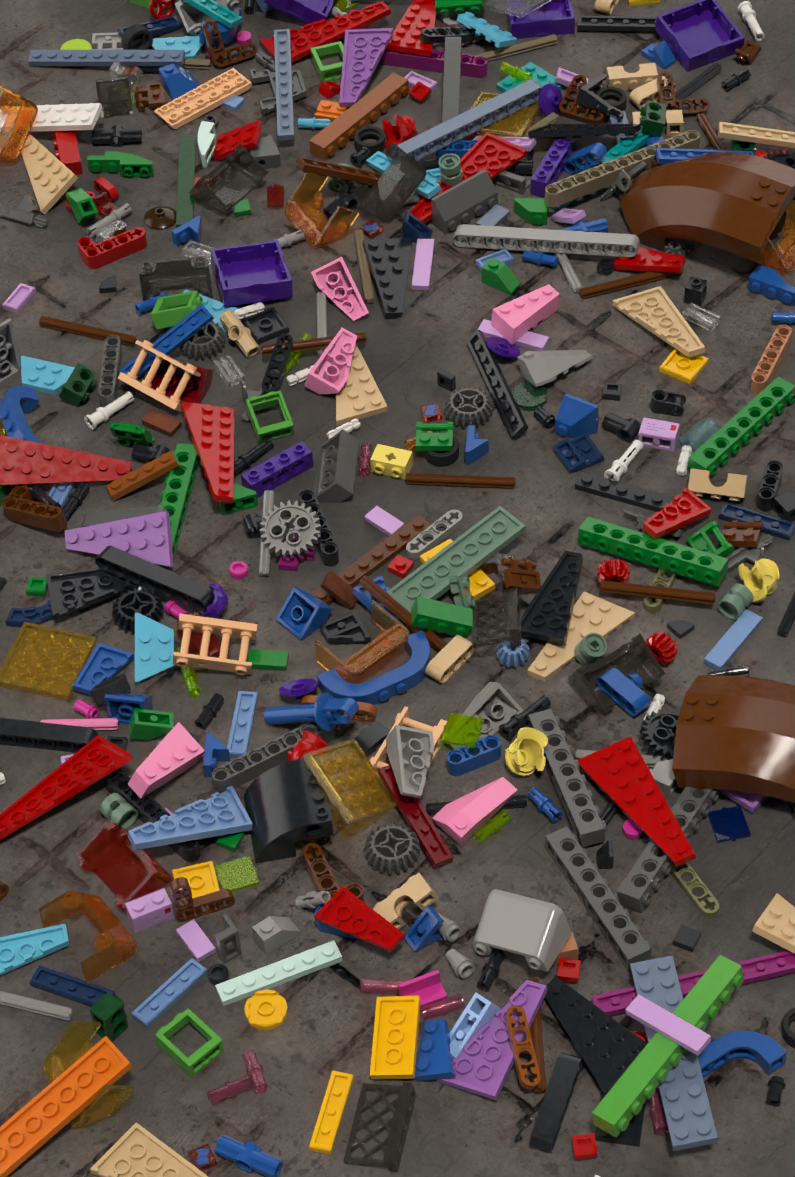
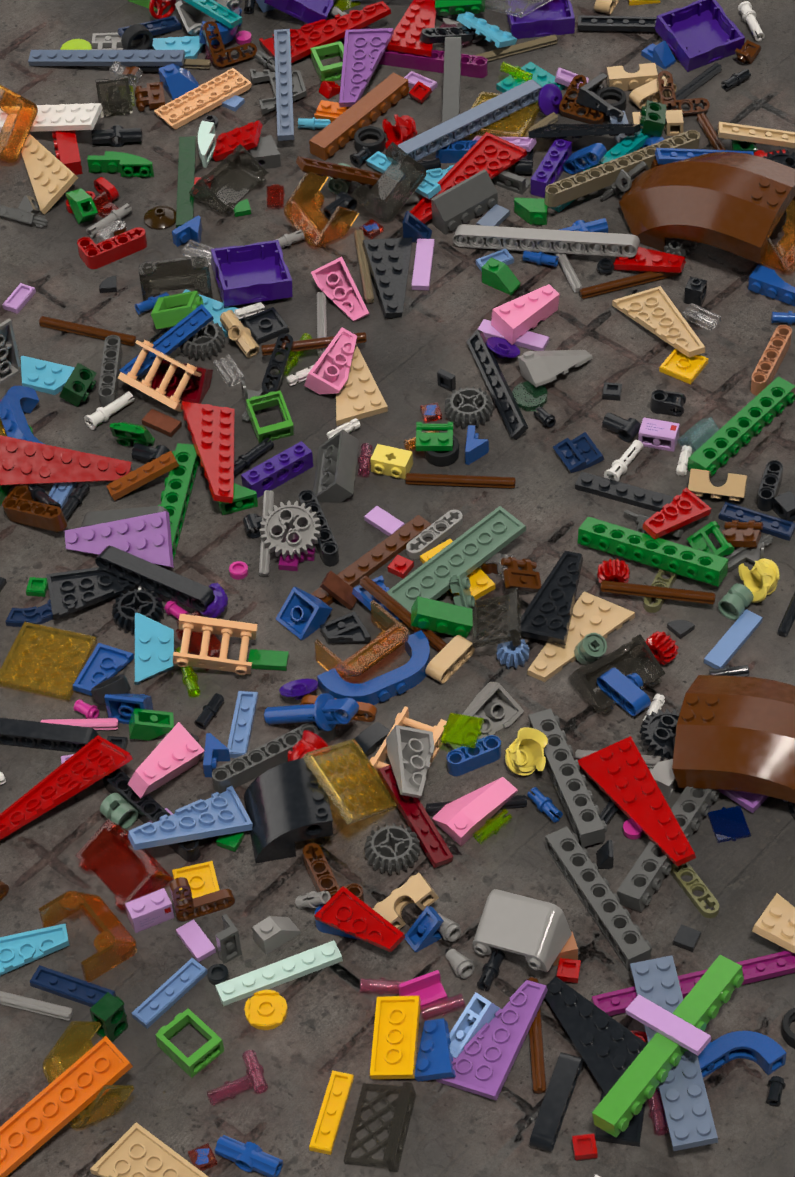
clear neon green piece [215,855,259,892] -> none
sand green wheel [439,153,463,186] -> none
black pin [499,695,551,740] -> none
dark orange beam [505,1005,541,1090] -> none
lavender tile [551,208,586,224] -> none
blue slope [555,393,598,439] -> none

